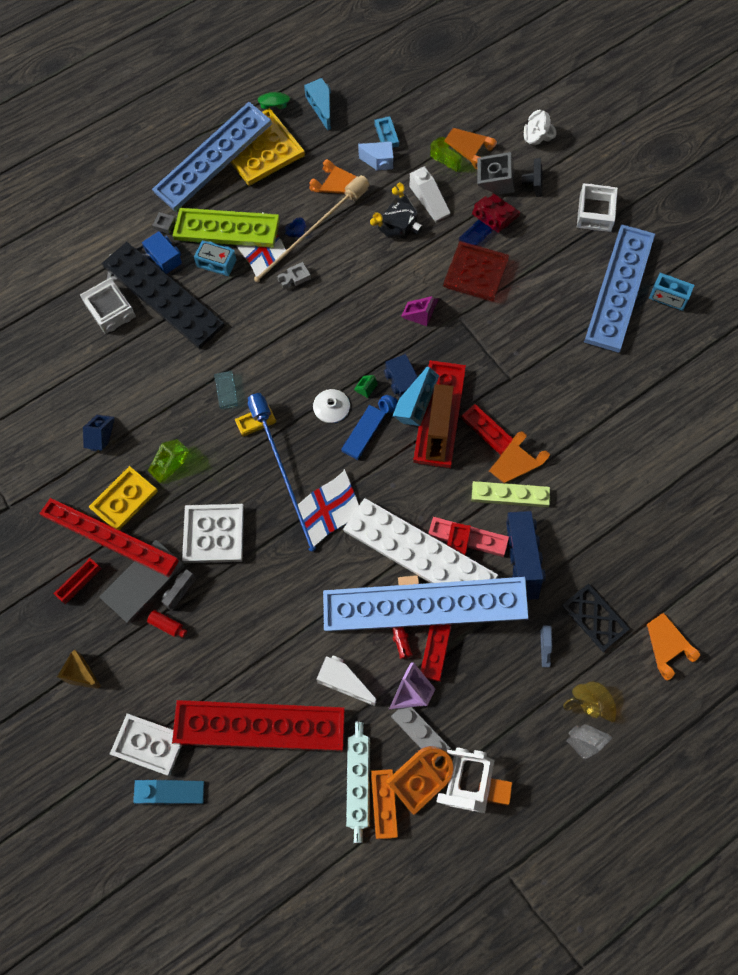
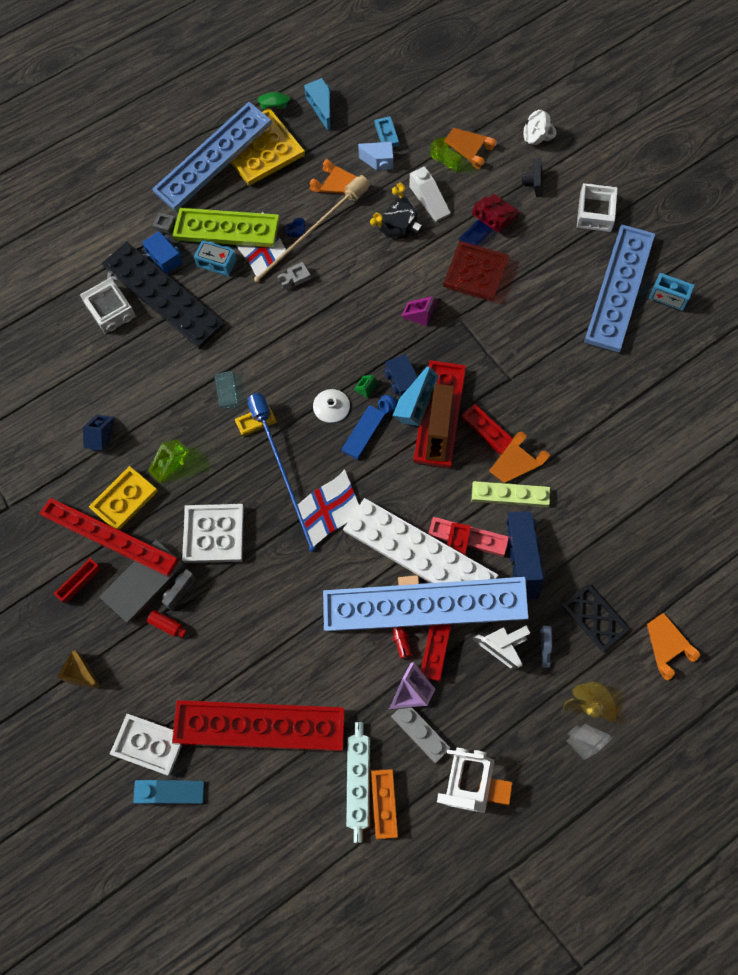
white slope [317,656,376,706] -> none
orange tile [386,746,453,815] -> none
dark grey slope [477,152,515,195] -> none
none -> white piece [473,626,530,669]

